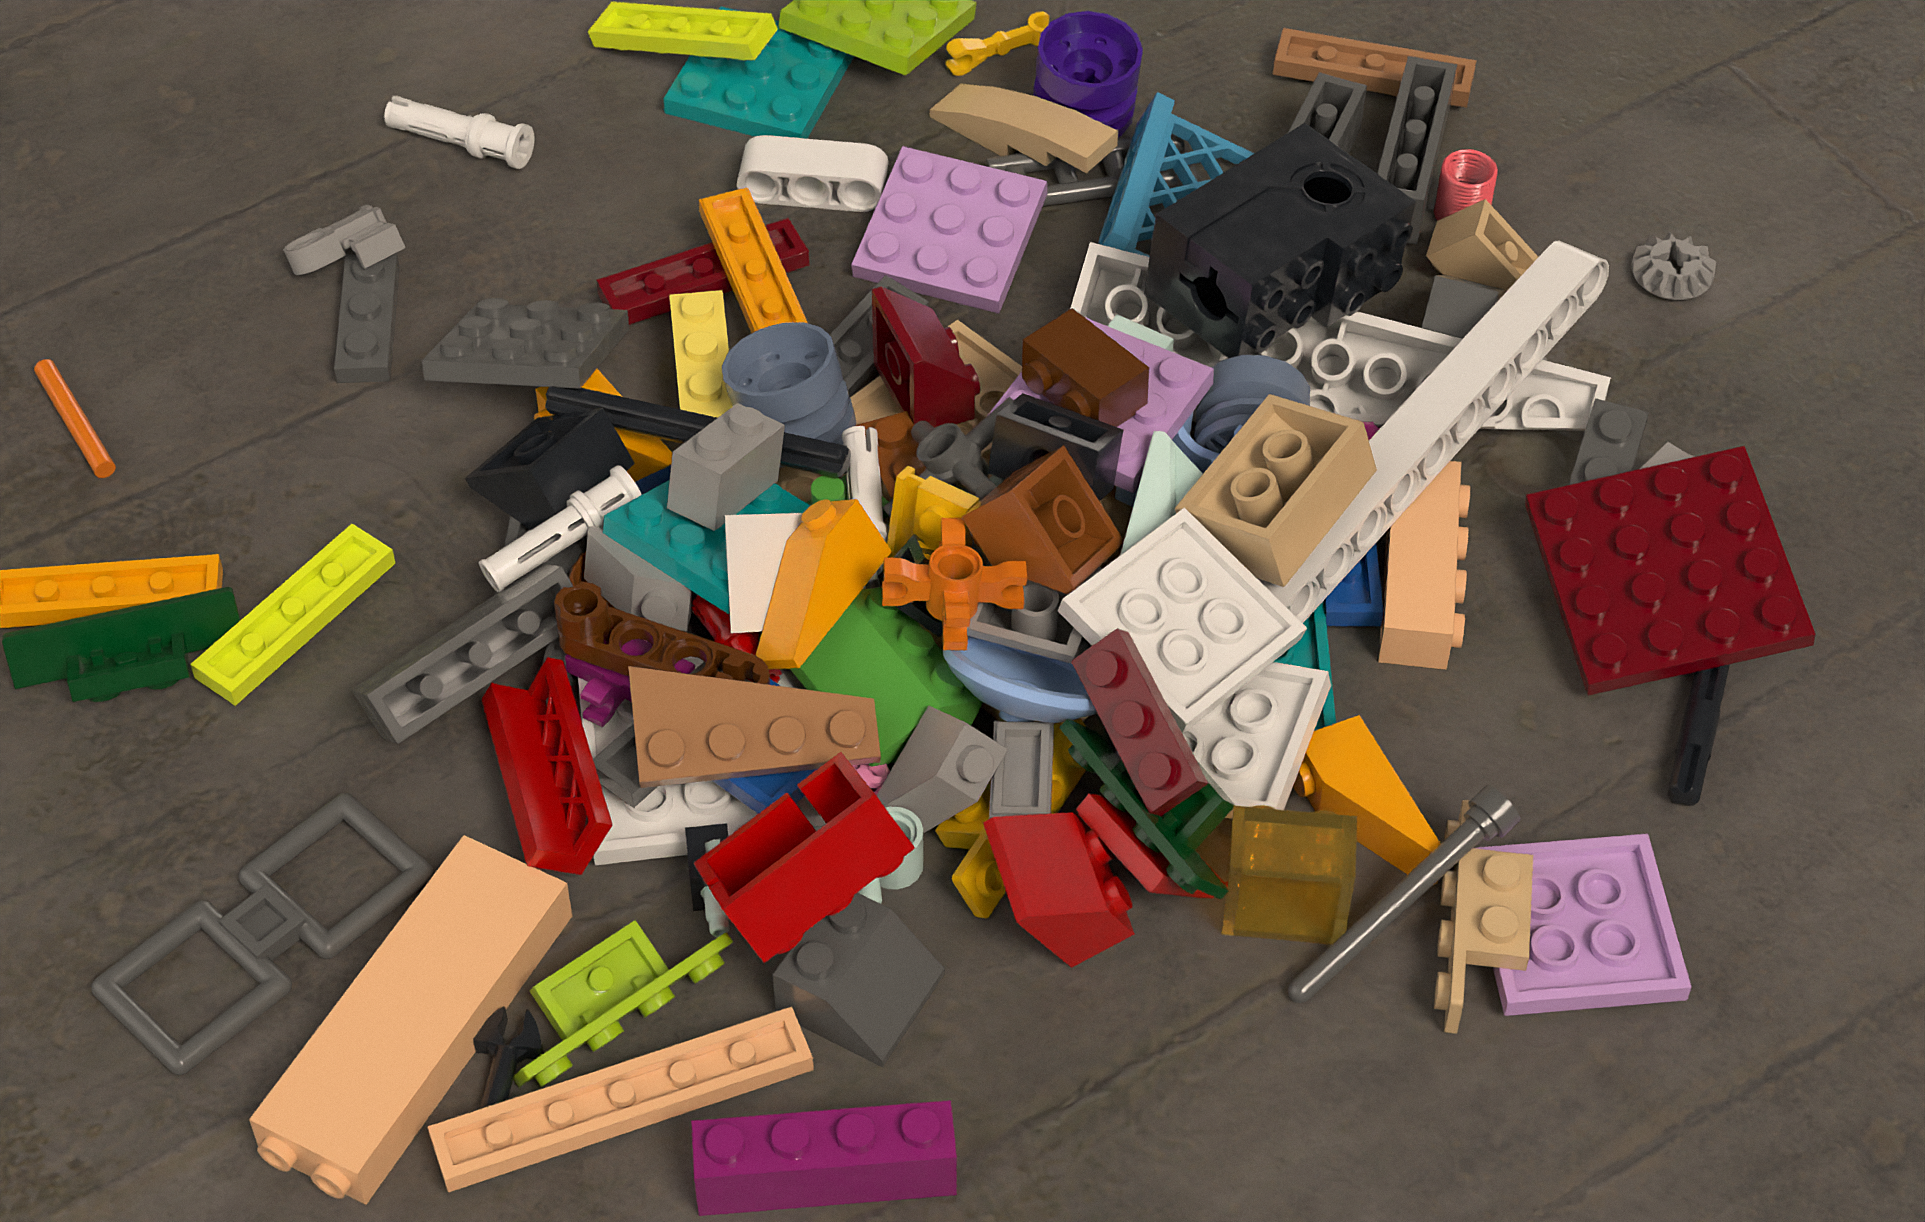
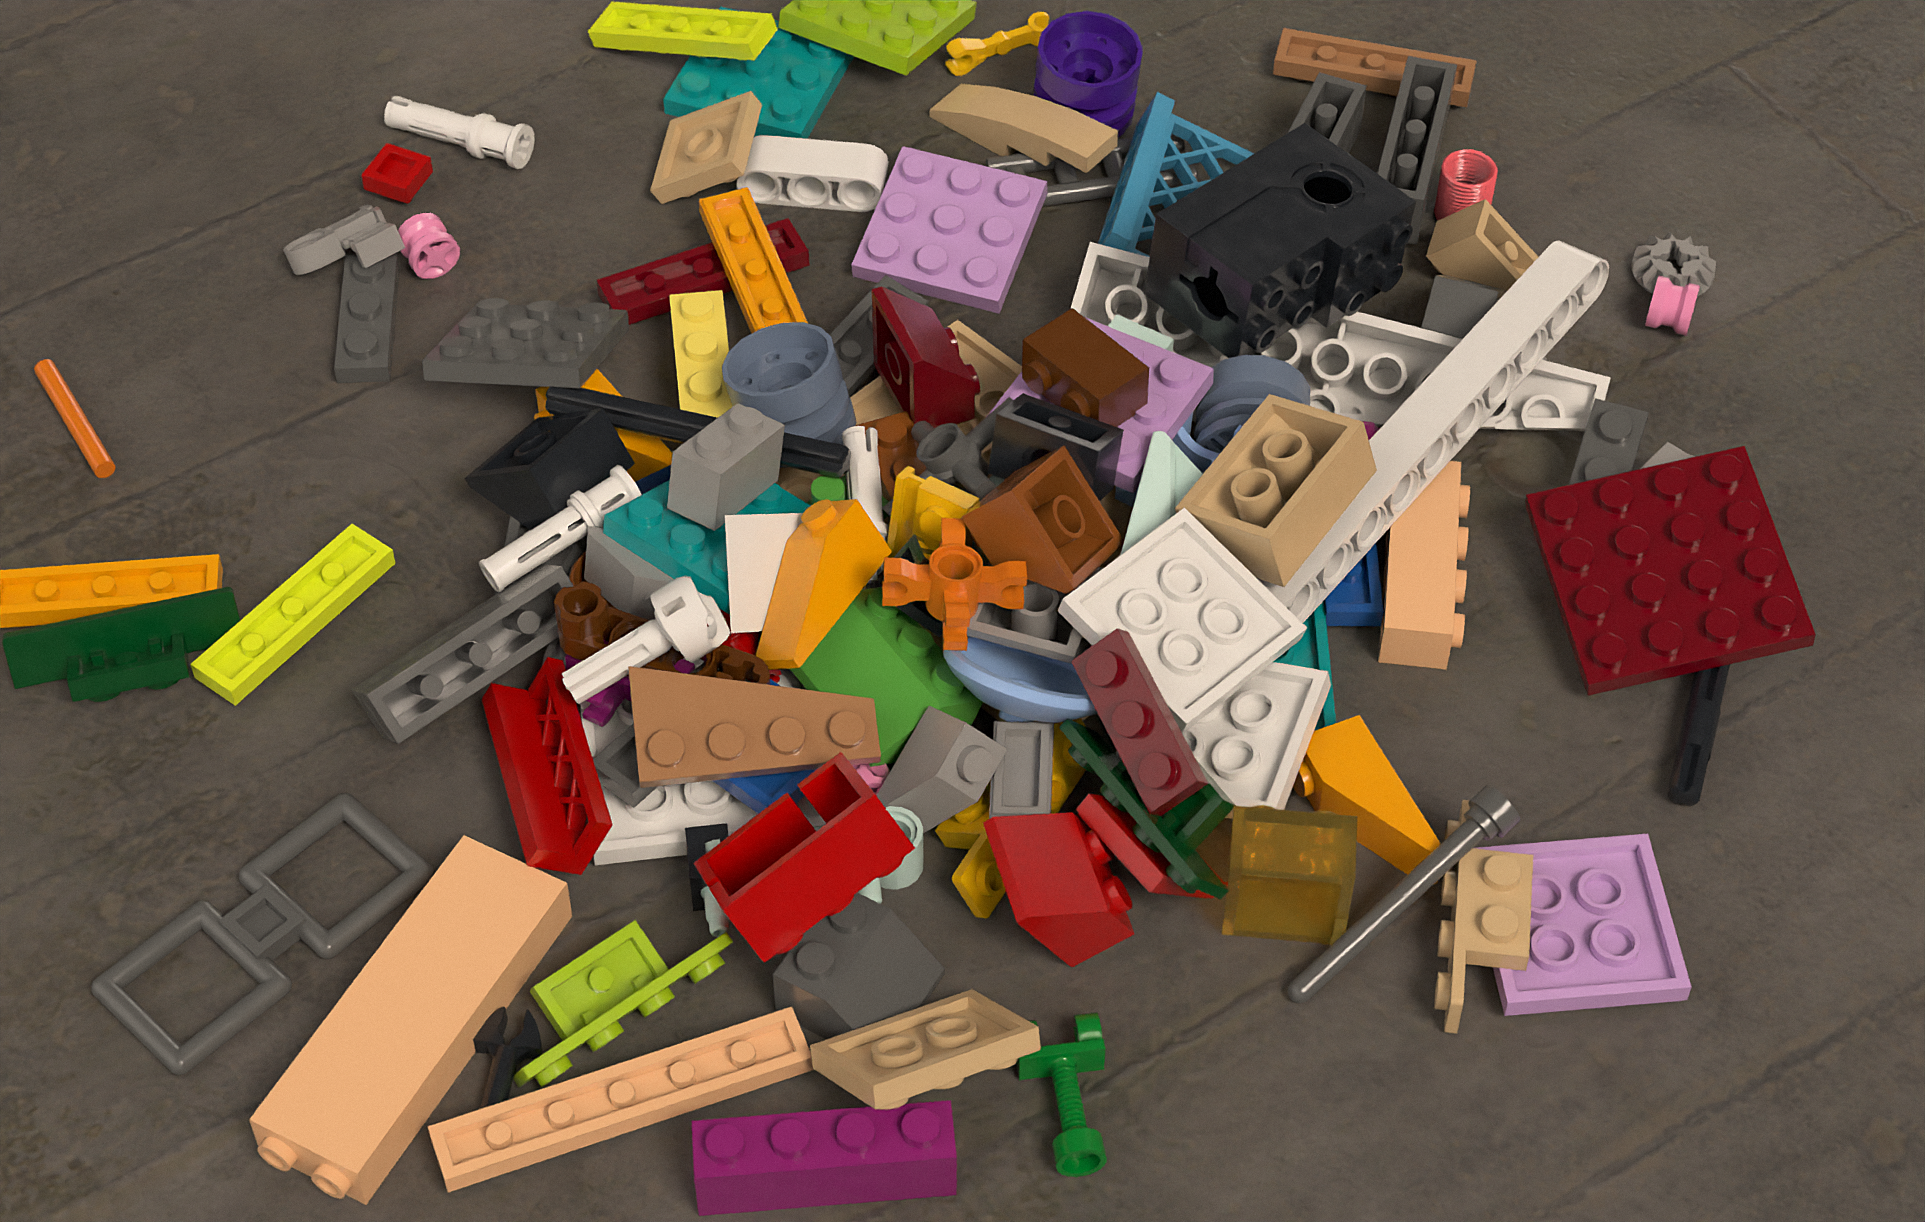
none -> red plate [361,143,433,204]
none -> bright pink wheel [398,213,460,279]
none -> white piece [562,576,731,704]
none -> tan plate [650,91,762,204]
none -> tan plate [810,989,1041,1110]
none -> green bar [1016,1012,1107,1177]
none -> bright pink wheel [1645,276,1700,336]

